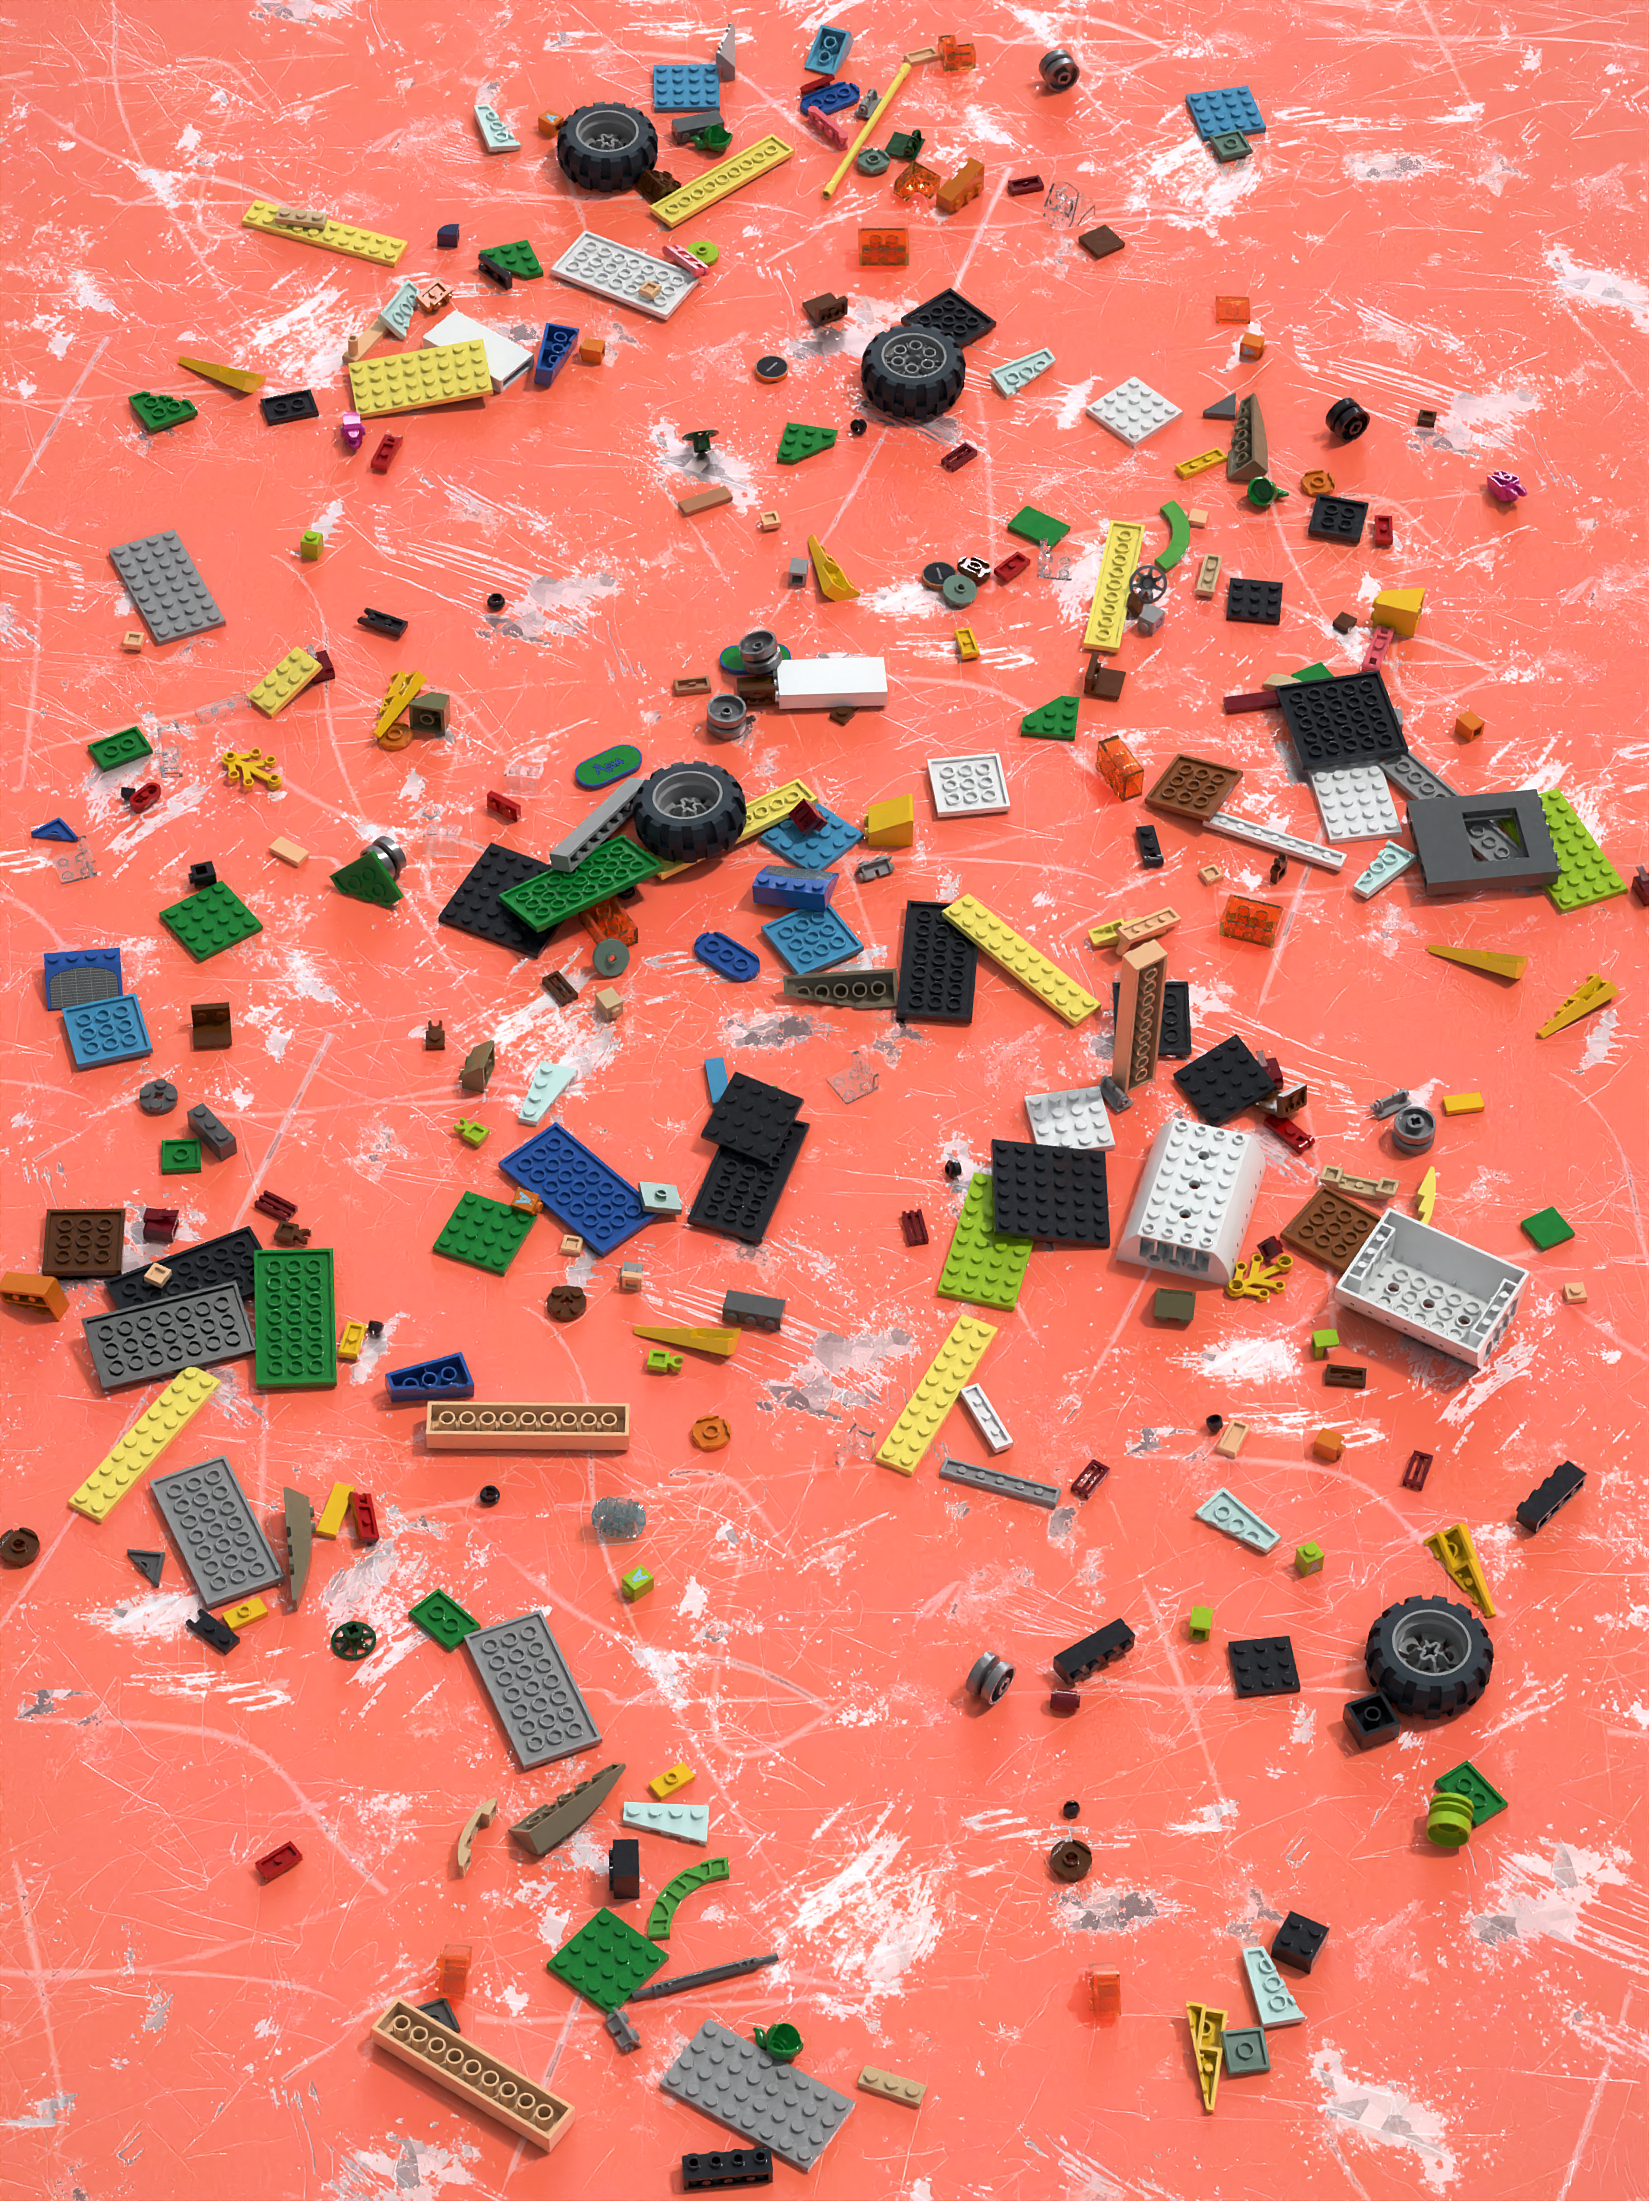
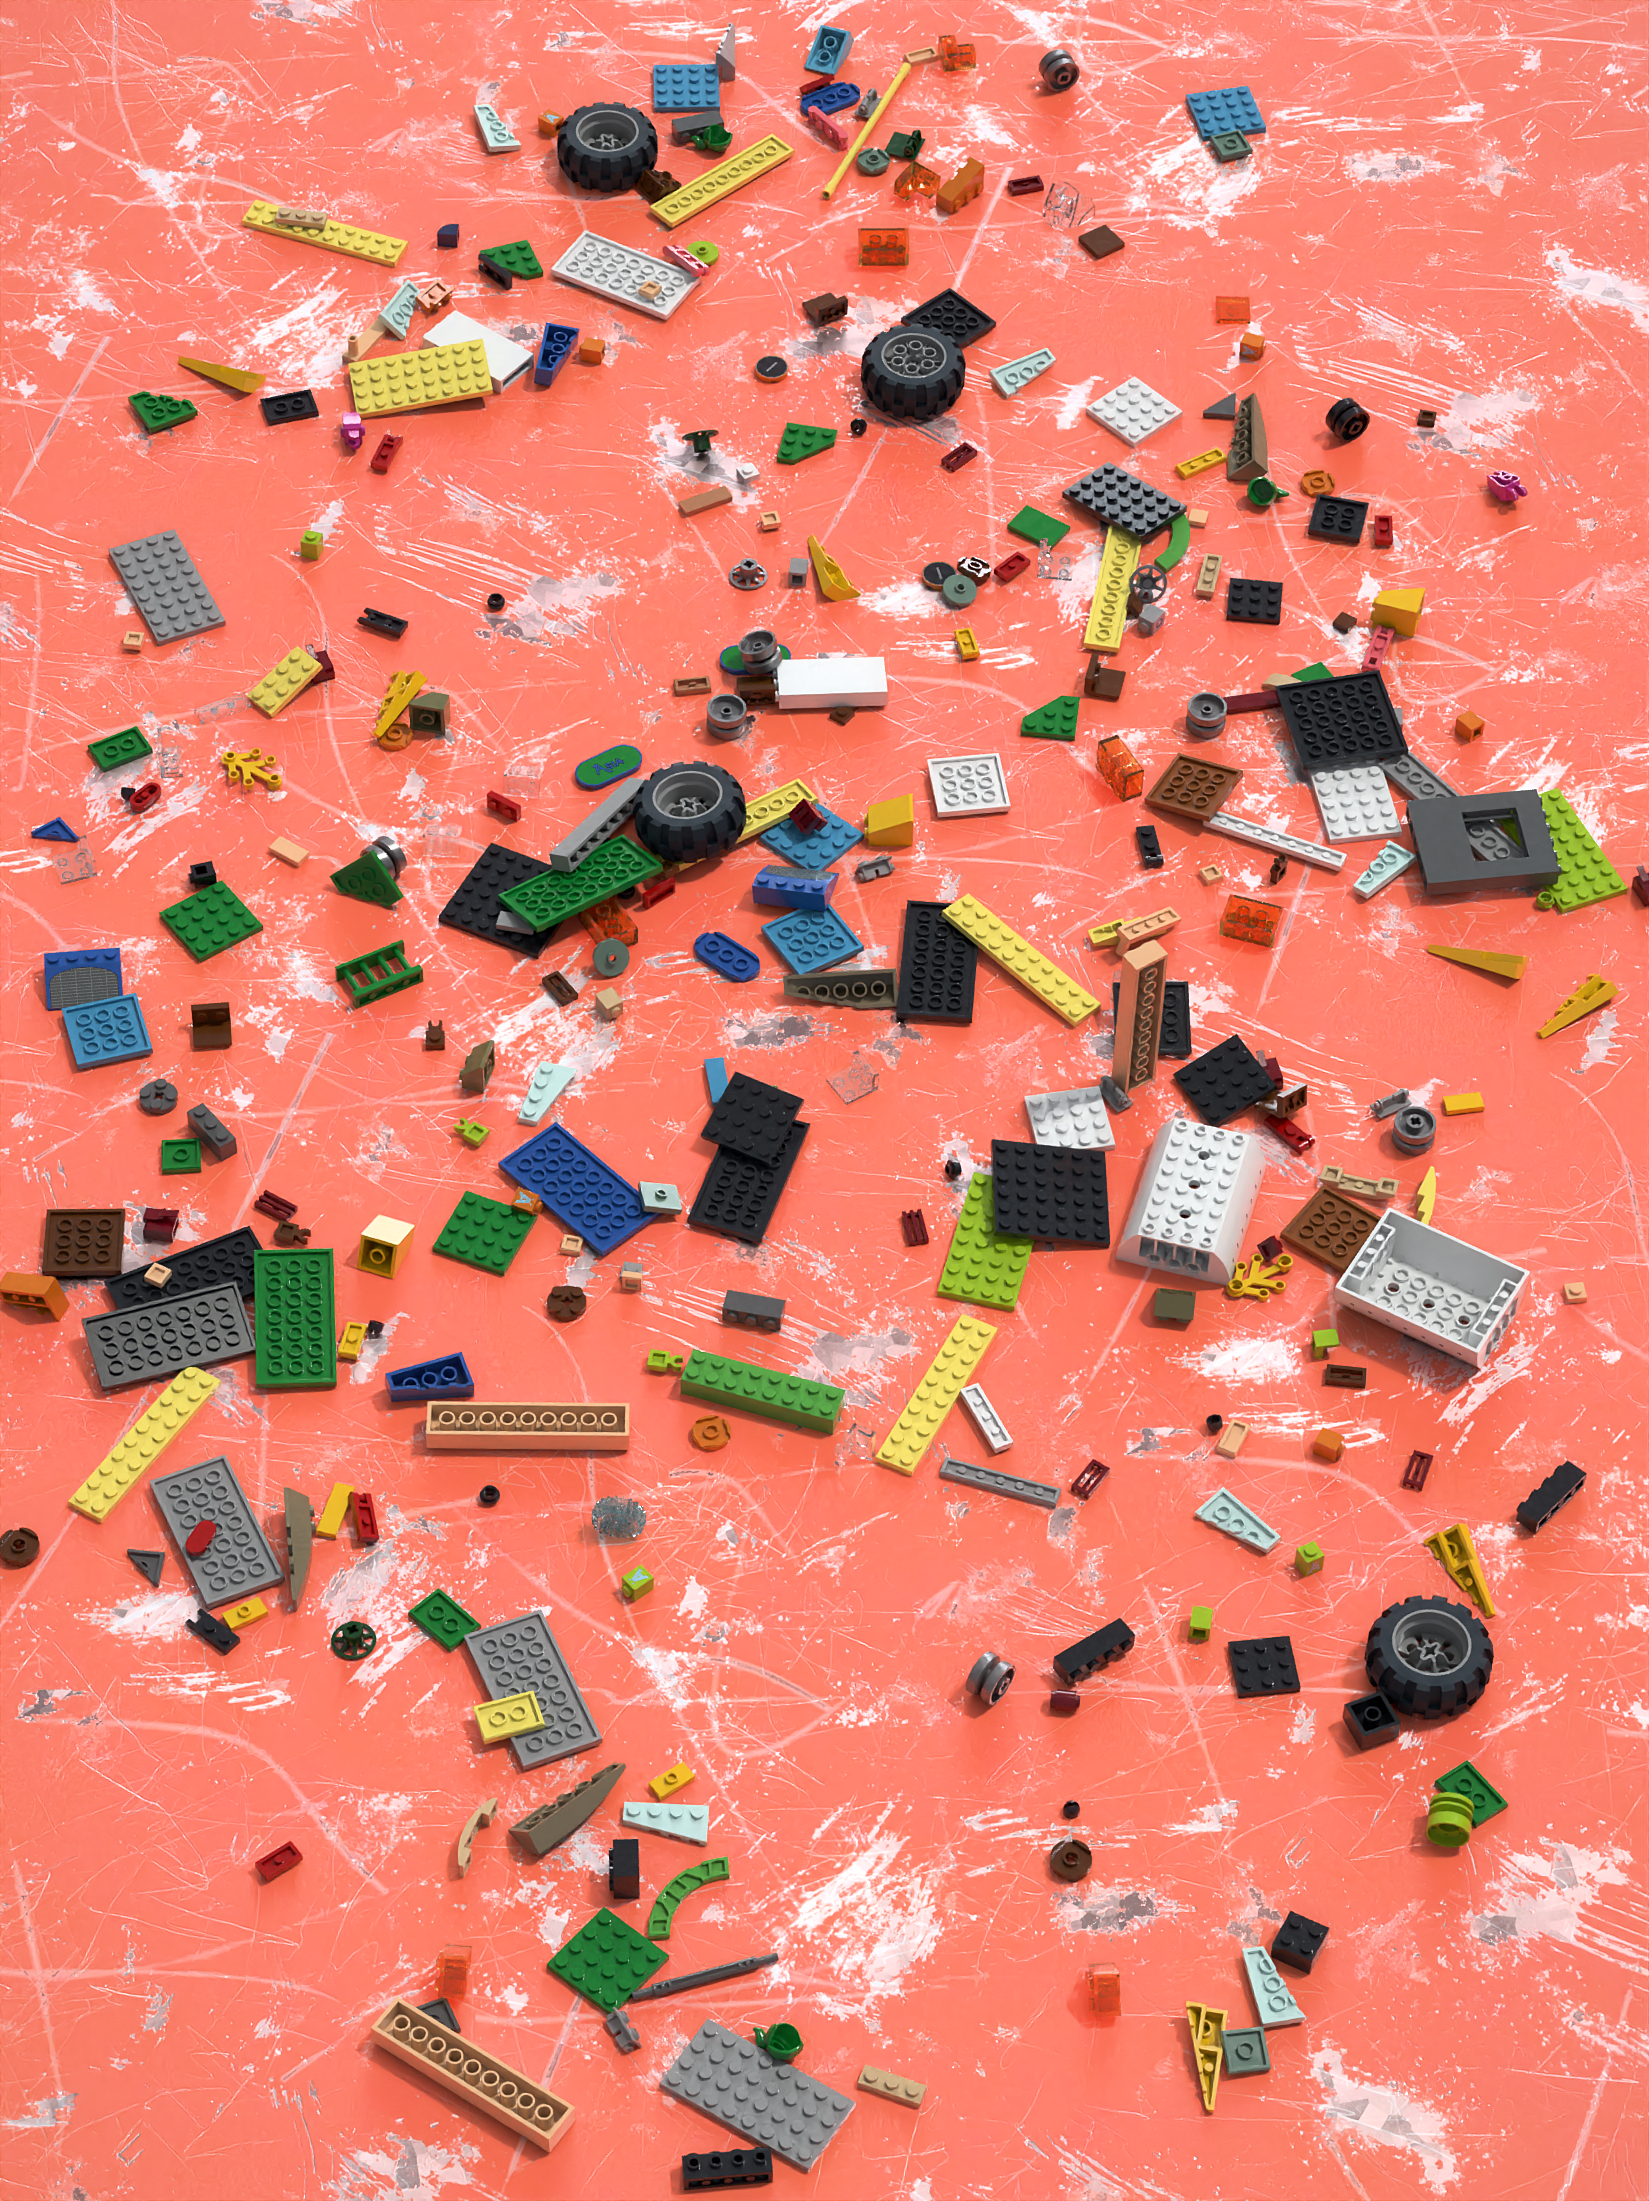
yellow wedge [634,1325,741,1356] -> none
green tile [1520,1206,1575,1252] -> none
none -> red tile [185,1520,217,1556]
none -> green fence [335,940,424,1009]
none -> slope [357,1215,415,1279]
none -> light yellow tile [473,1690,545,1744]
none -> light grey tile [496,911,534,935]
none -> red tile [642,876,676,909]
none -> reddish brown tile [656,859,680,880]
none -> bright green brick [681,1349,846,1435]
none -> flat silver wheel [729,558,768,590]
none -> white plate [736,463,760,484]
none -> plate [1062,462,1187,542]
none -> wheel [1186,692,1227,738]
none -> lime plate [1536,892,1555,909]

